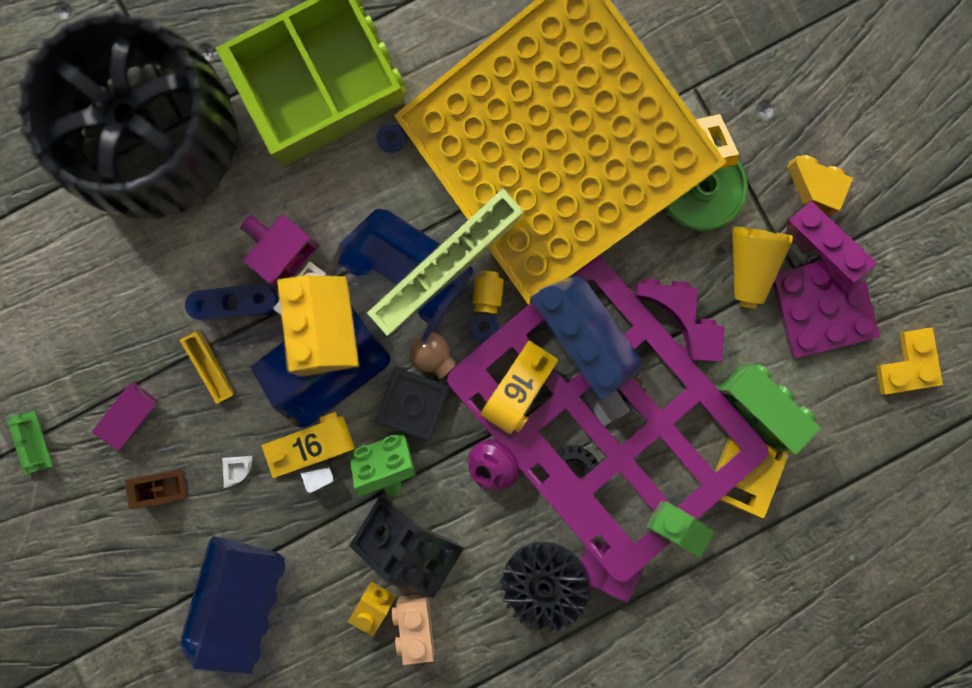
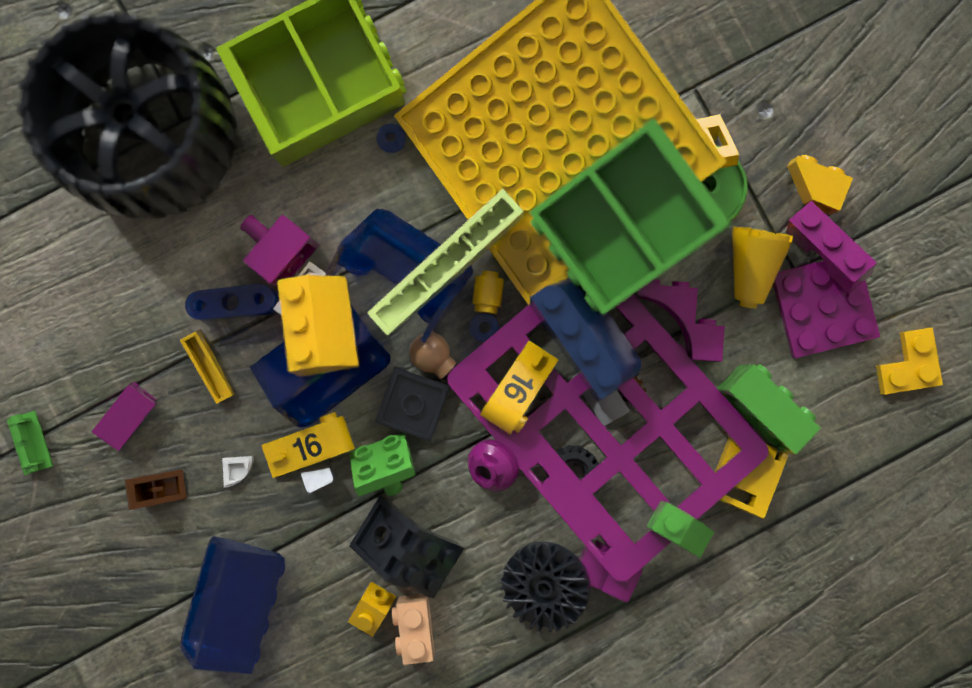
none -> bright green container [529,118,731,314]

